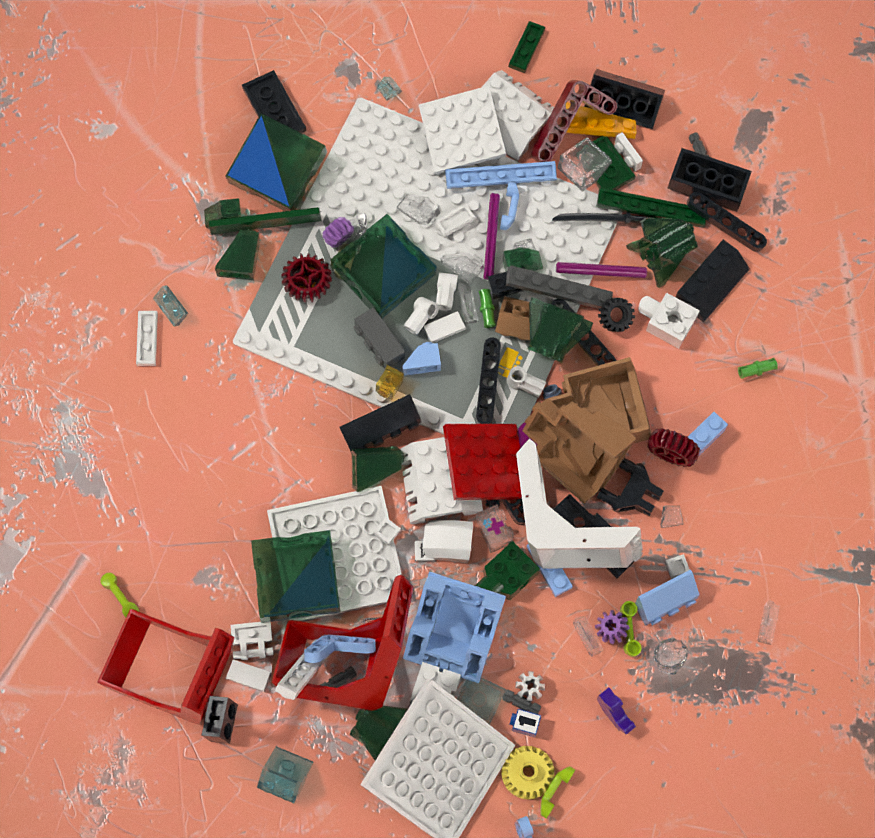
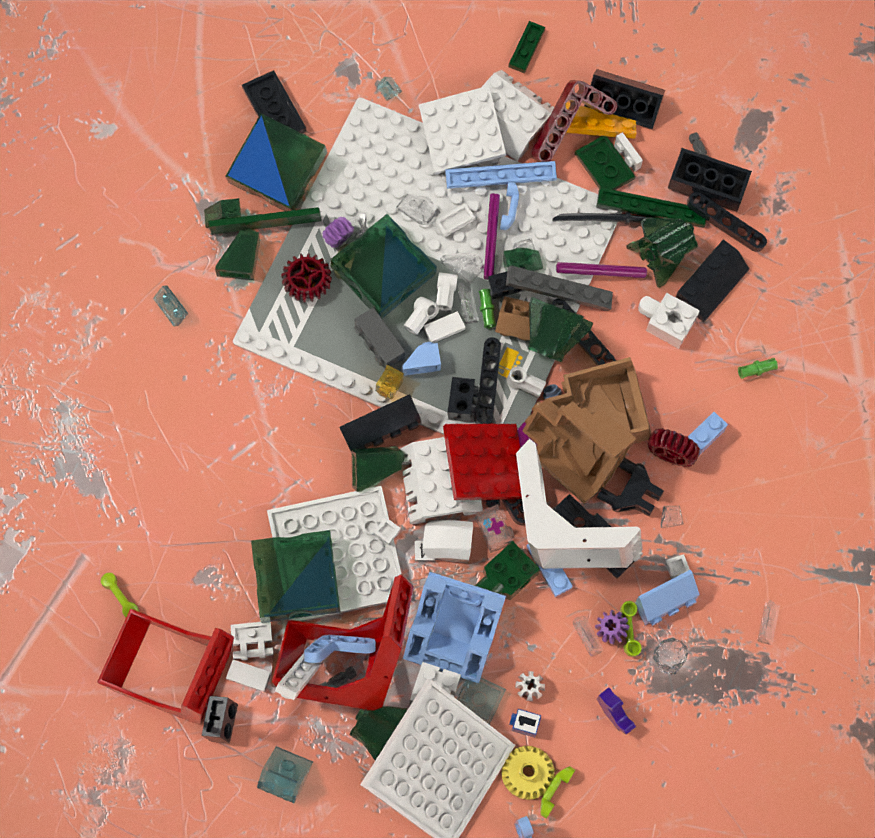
white tile [136,311,158,366] -> none
dark grey axle [502,690,541,714] -> none
clear slope [557,137,612,191] -> none
black tyre [598,298,635,332] -> none
none -> black brick [447,377,479,422]

